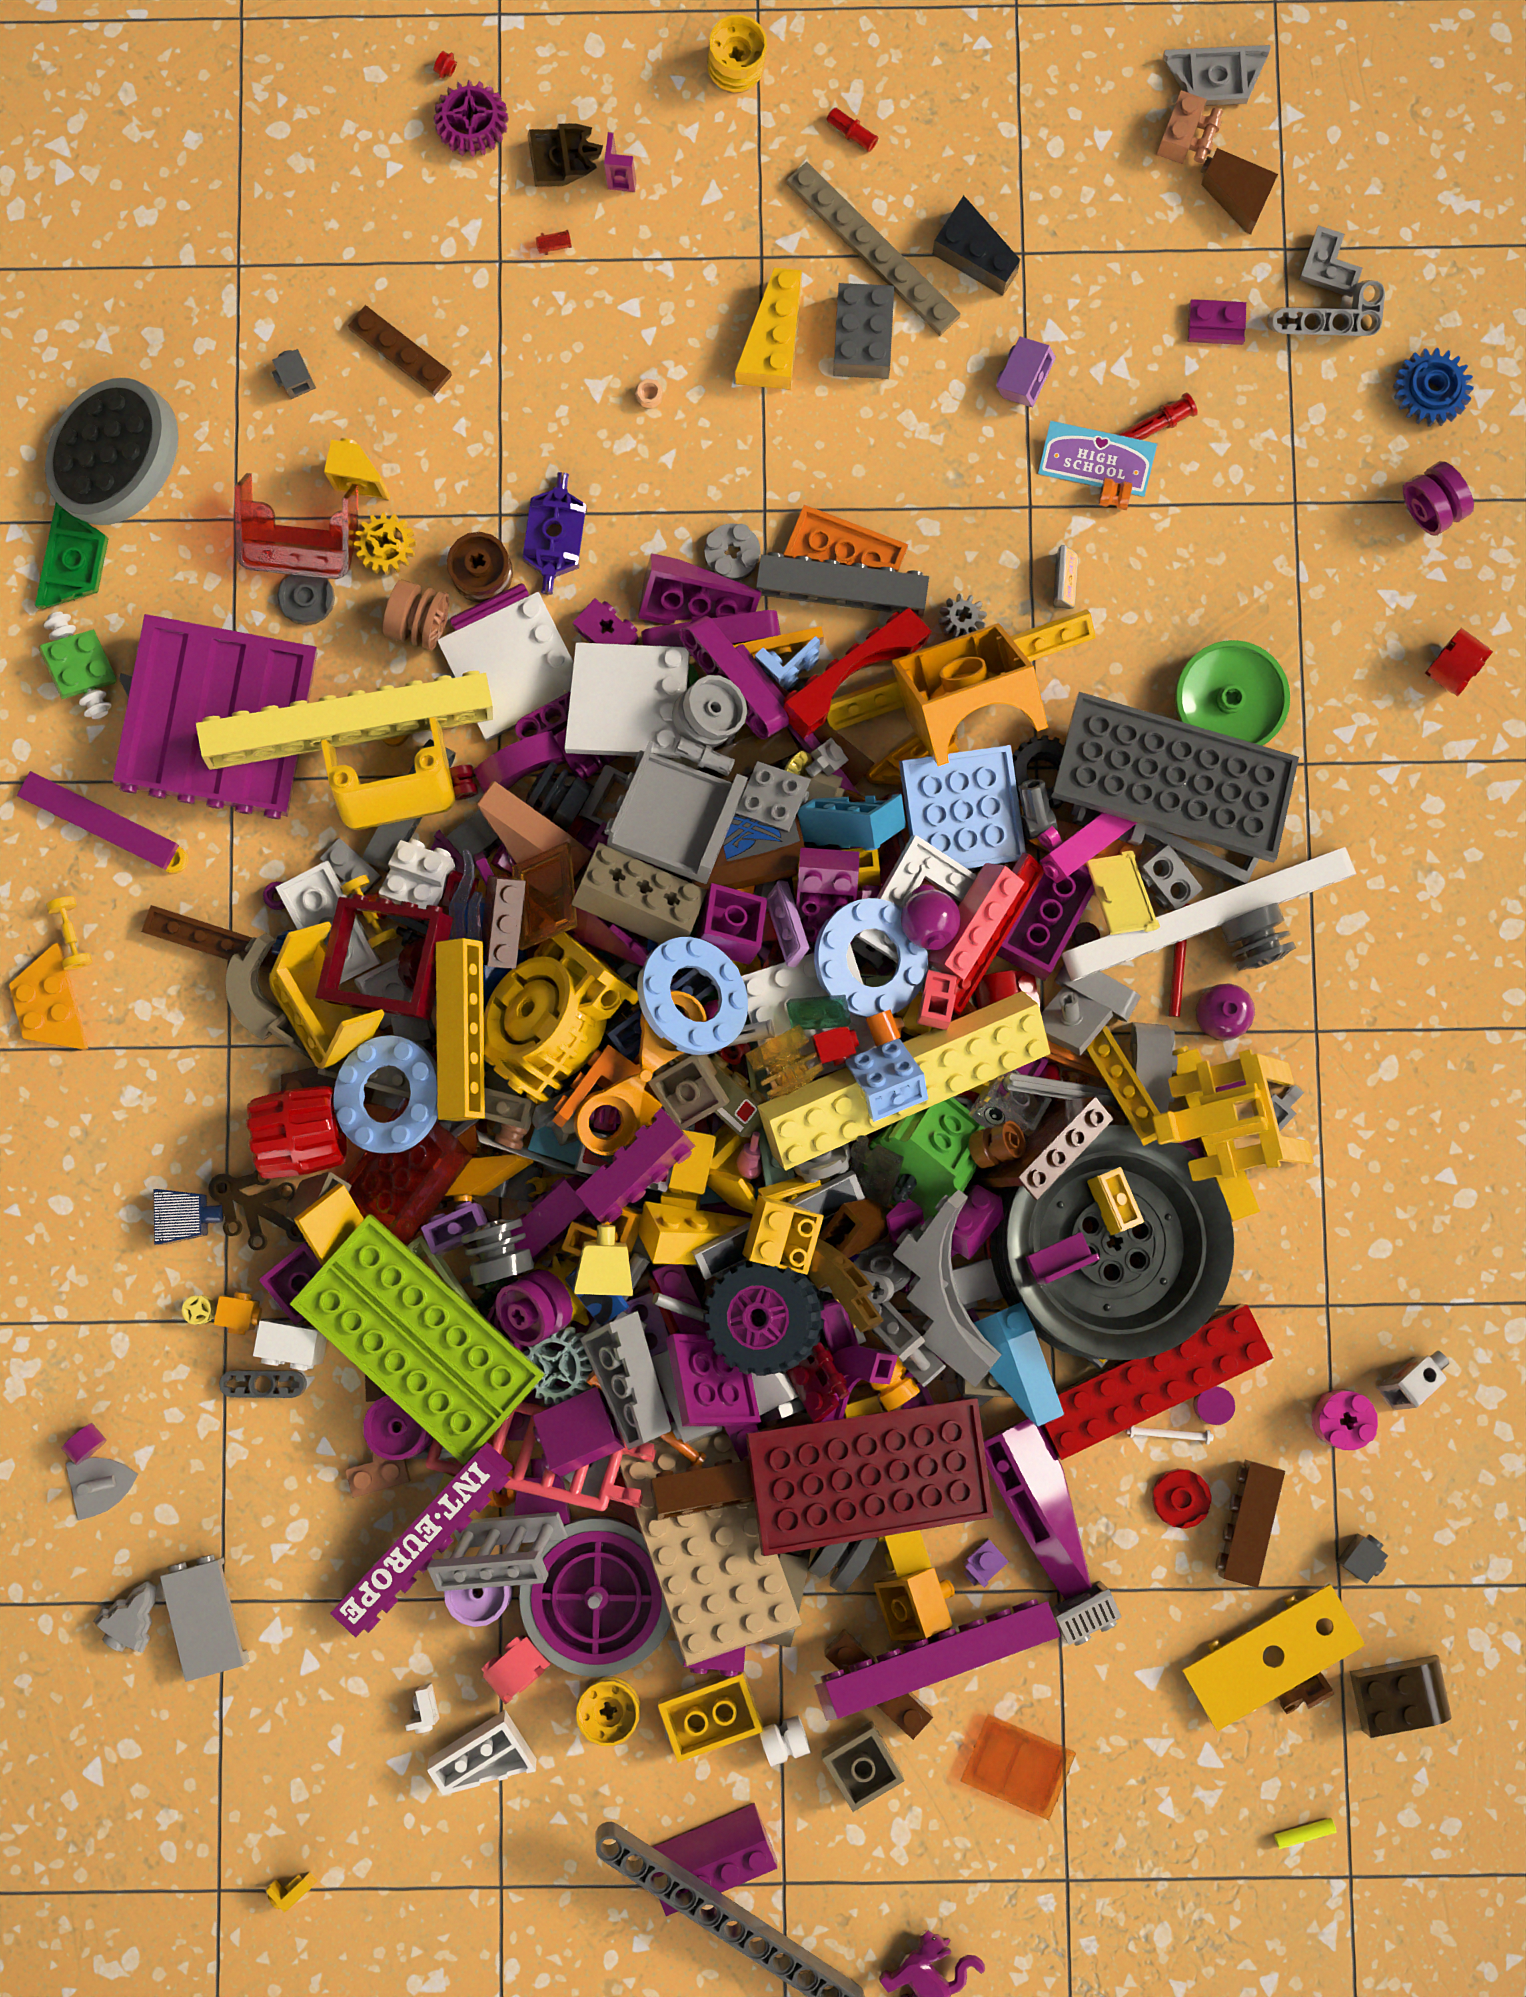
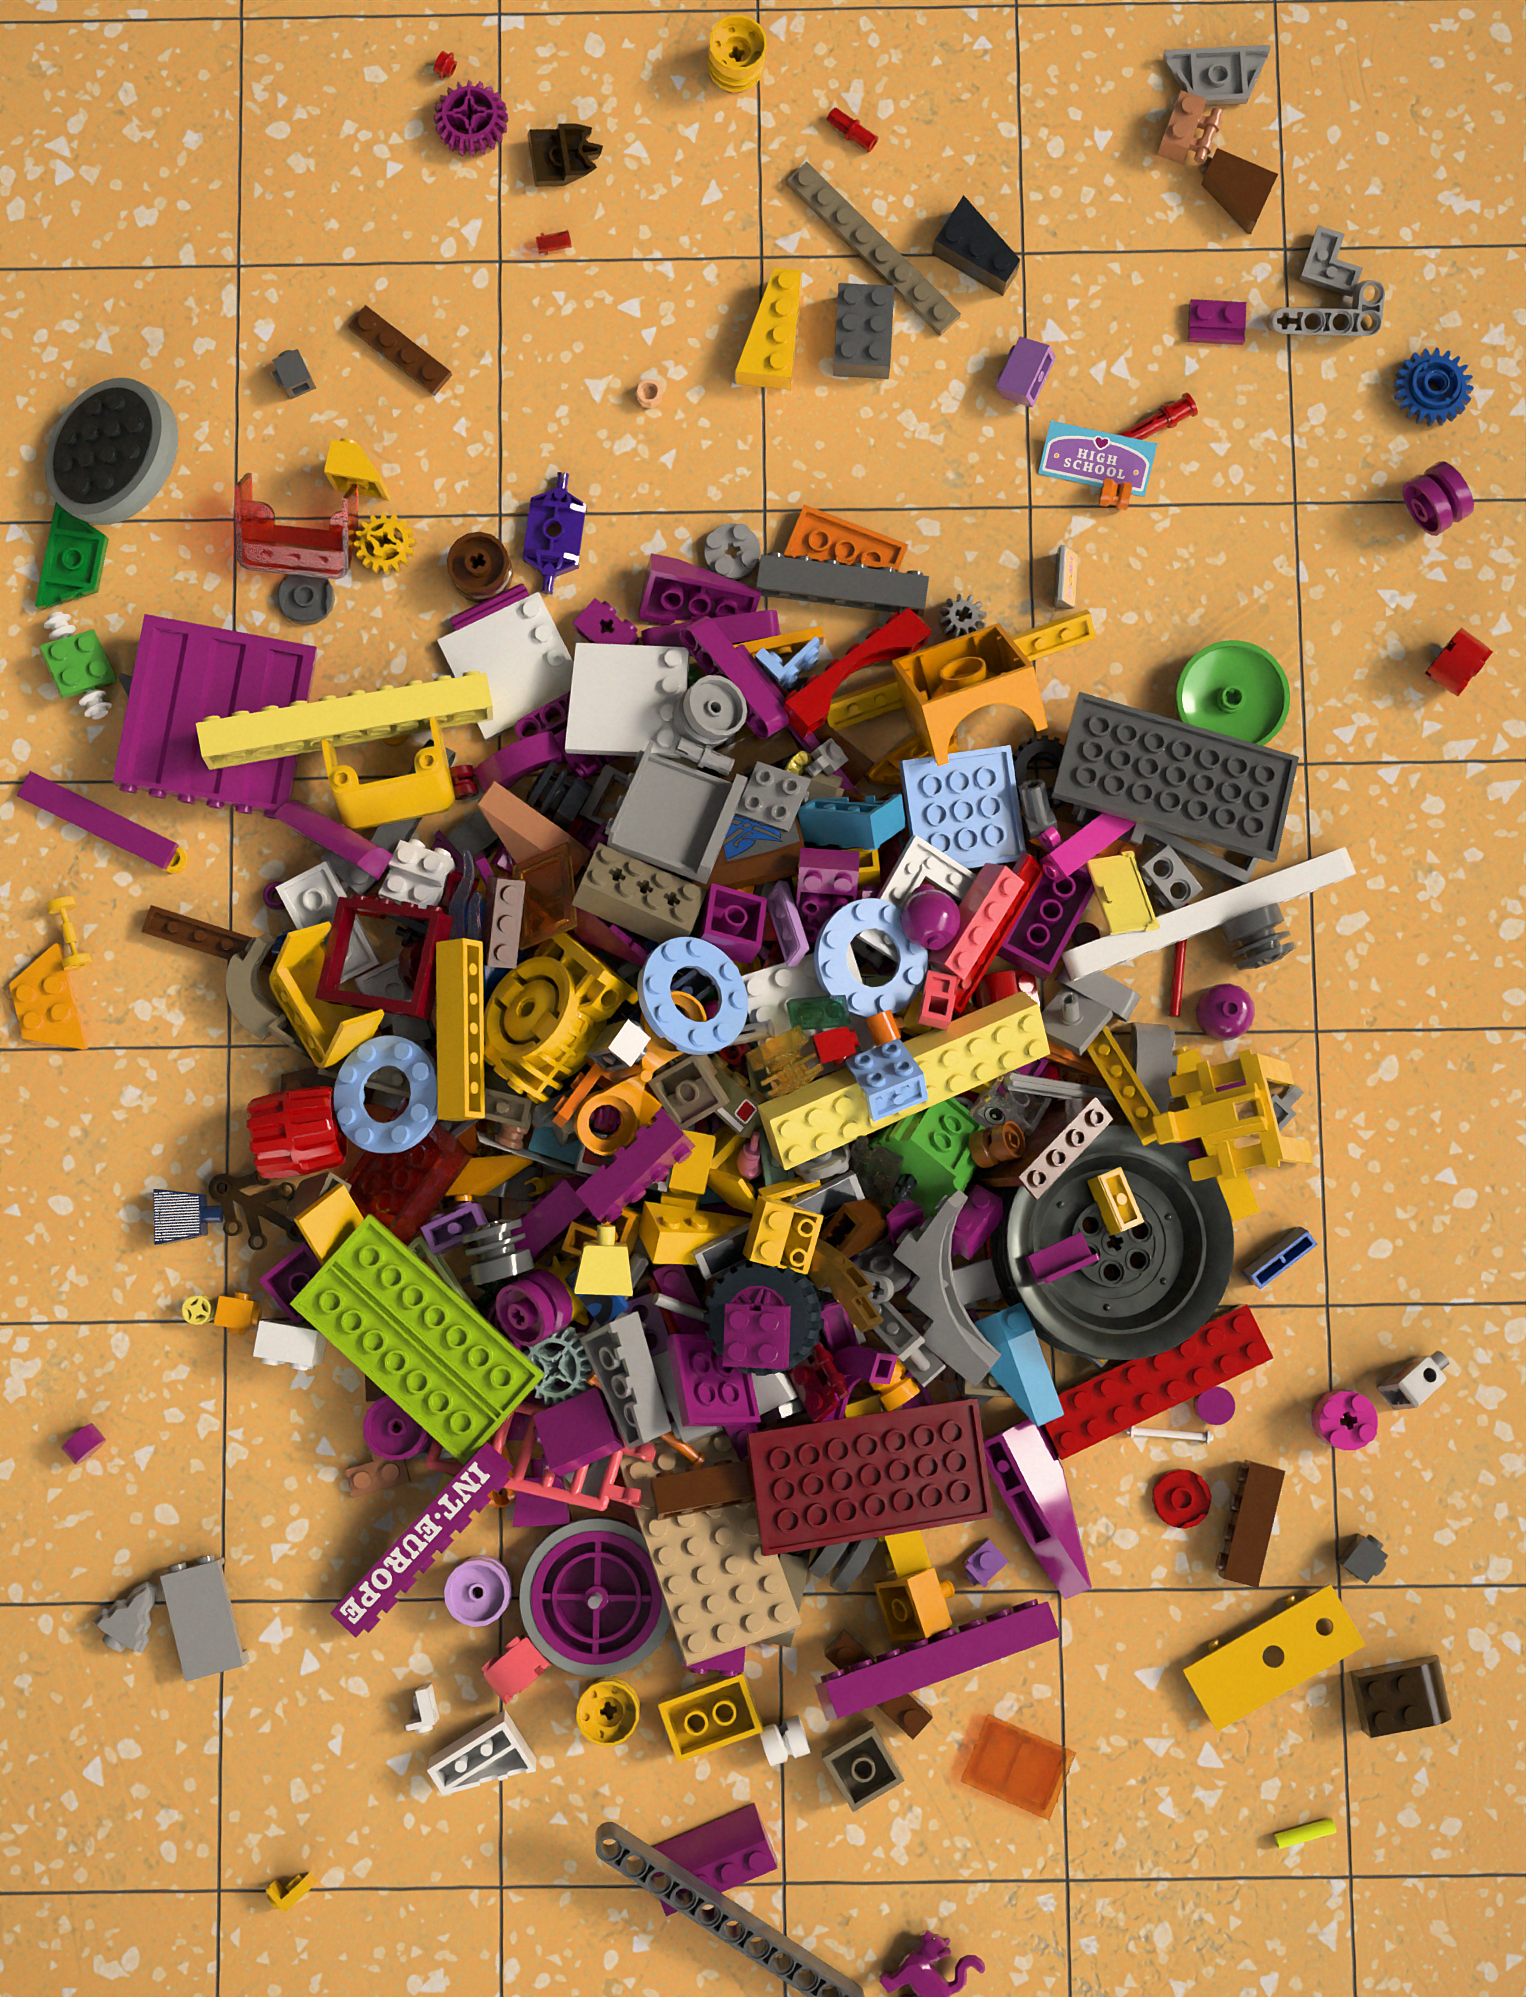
light grey shield [66,1457,138,1521] -> none
dark grey beam [219,1370,307,1398] -> none
yellow wheel [340,875,397,949] -> none
nougat wheel [383,579,449,651] -> none
light grey fence [427,1512,568,1591] -> none
magenta panel [604,132,636,192] -> none
light grey slope [1051,1581,1121,1646] -> none
reddish brown plate [1278,1672,1334,1715] -> none
none -> magenta brick [273,800,393,880]
none -> dark grey brick [586,1019,651,1073]
none -> magenta piece [723,1302,791,1370]
none -> piece [1241,1226,1318,1289]

